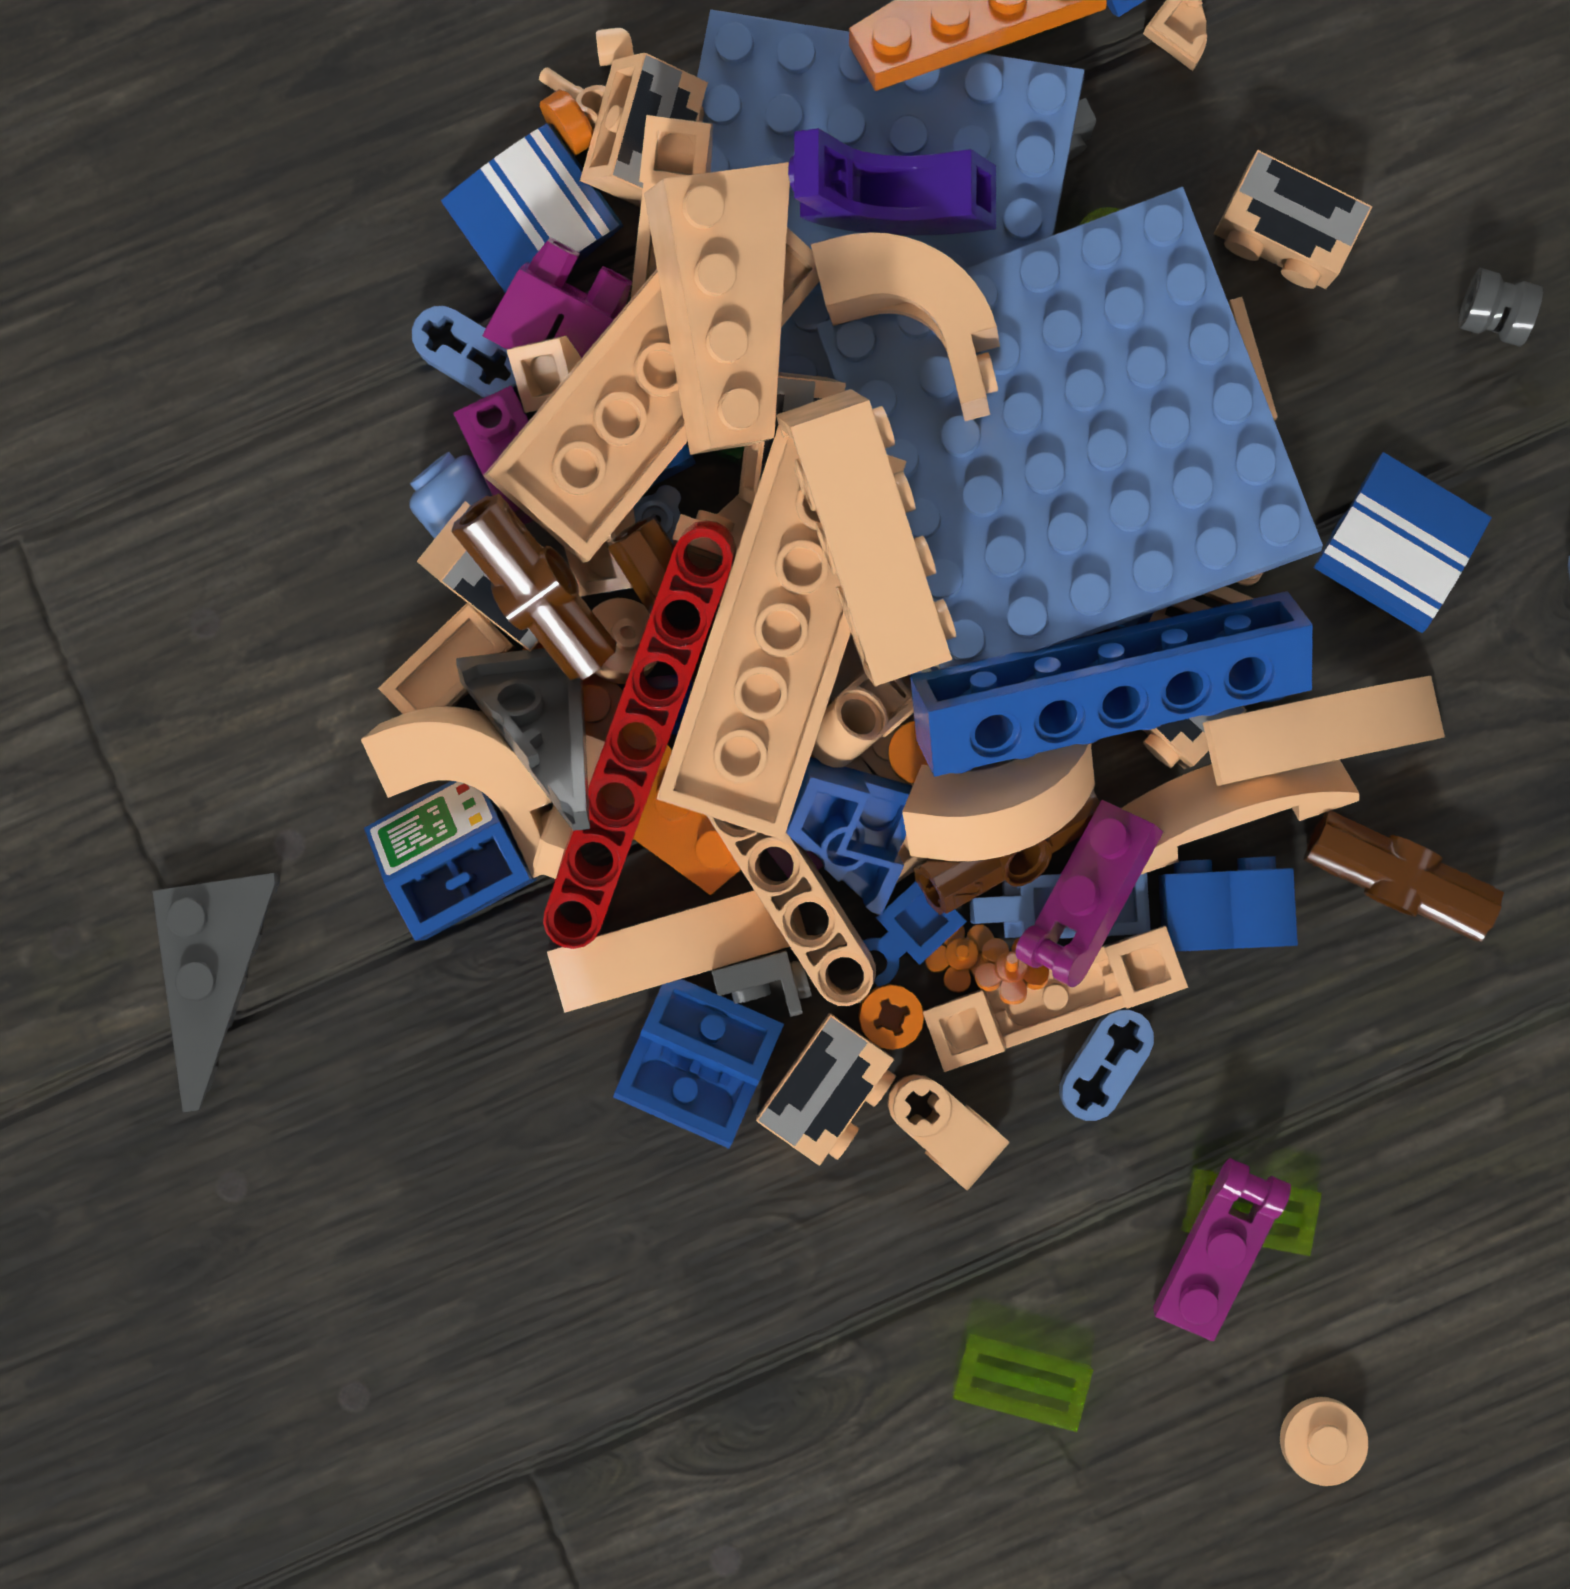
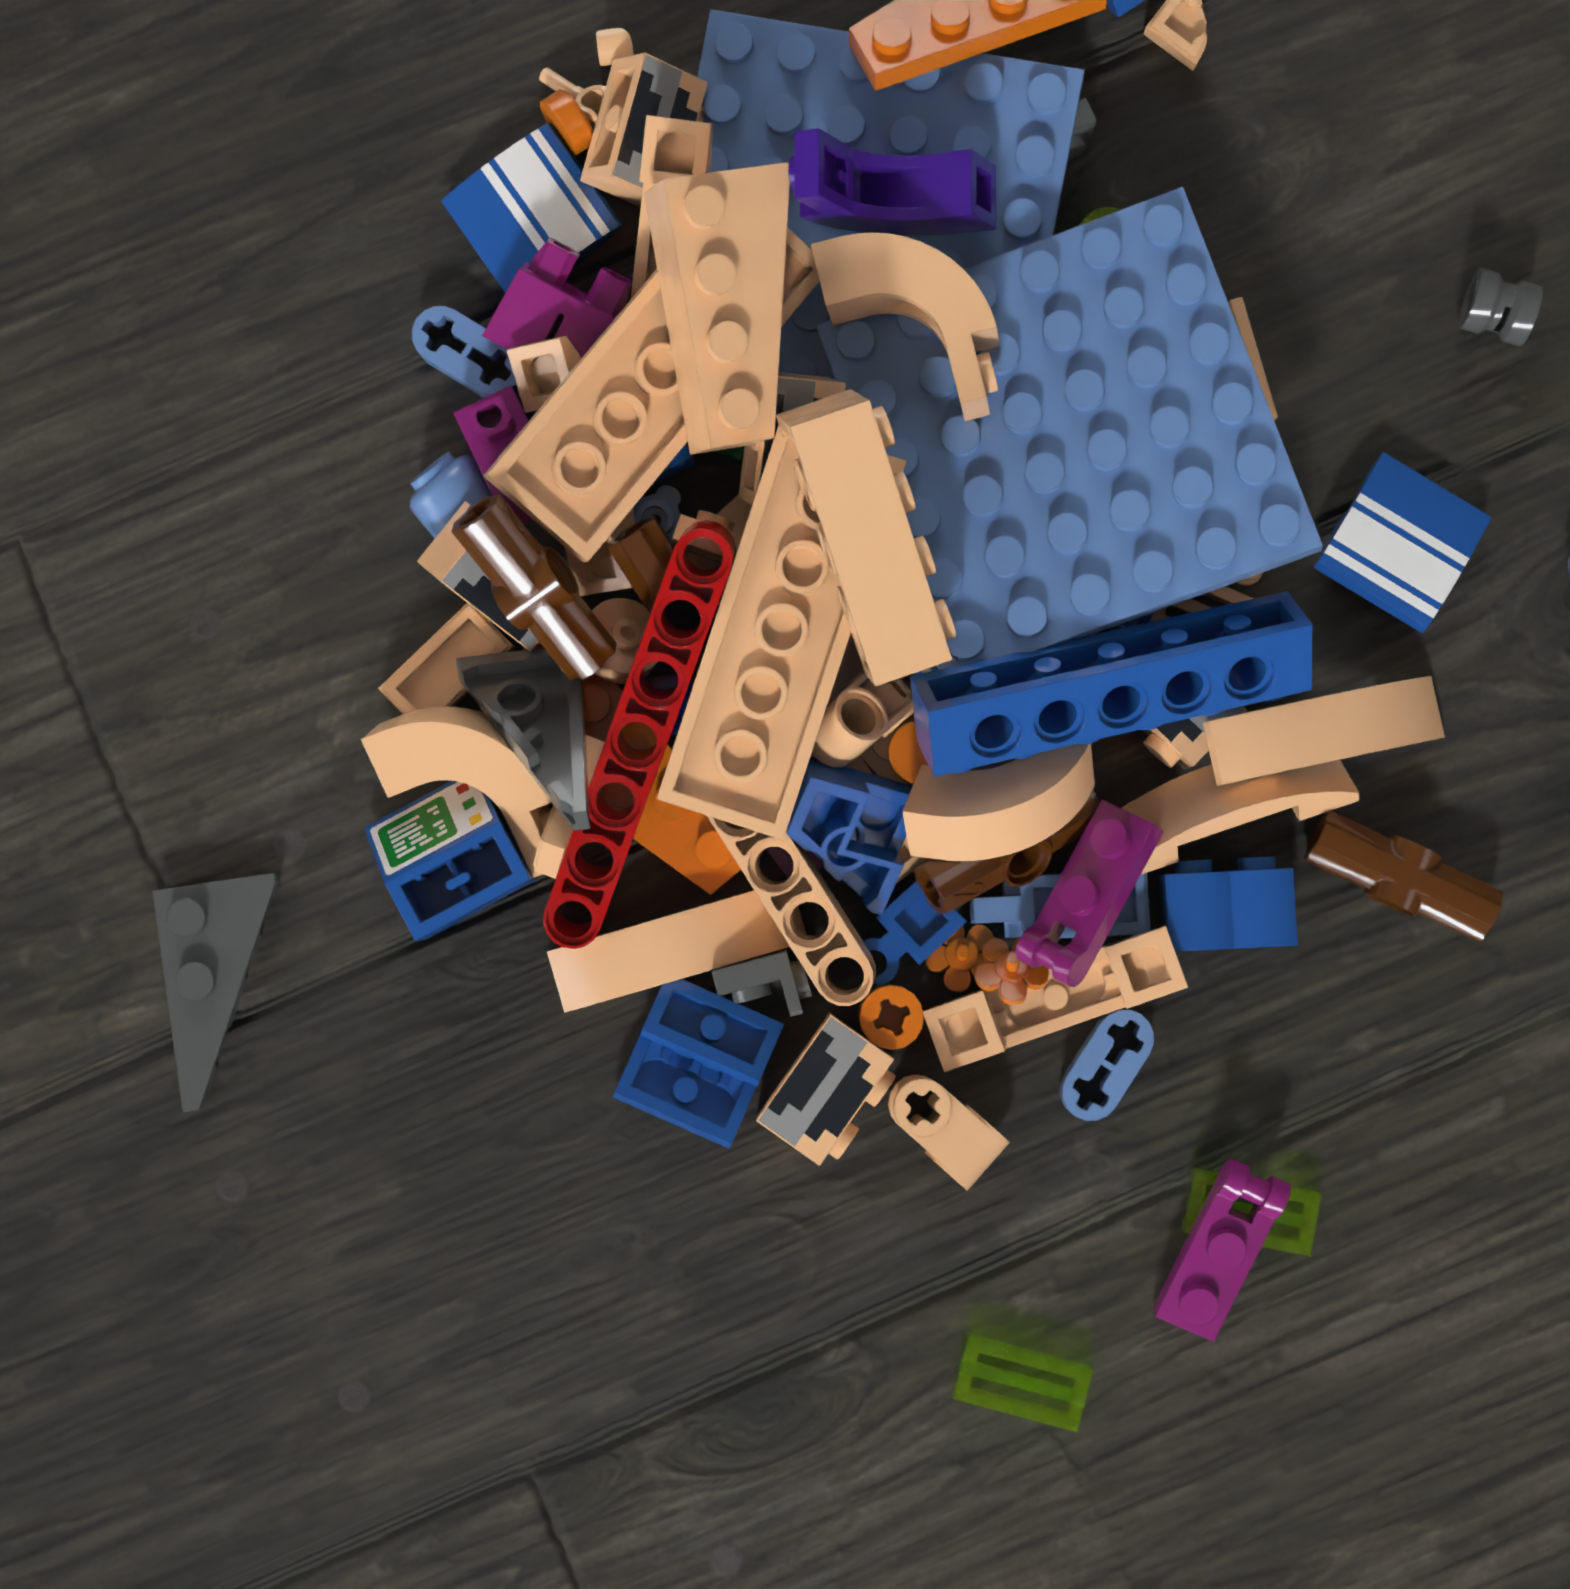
brick [1214,150,1372,289] -> none
light nougat wheel [1280,1397,1368,1486] -> none

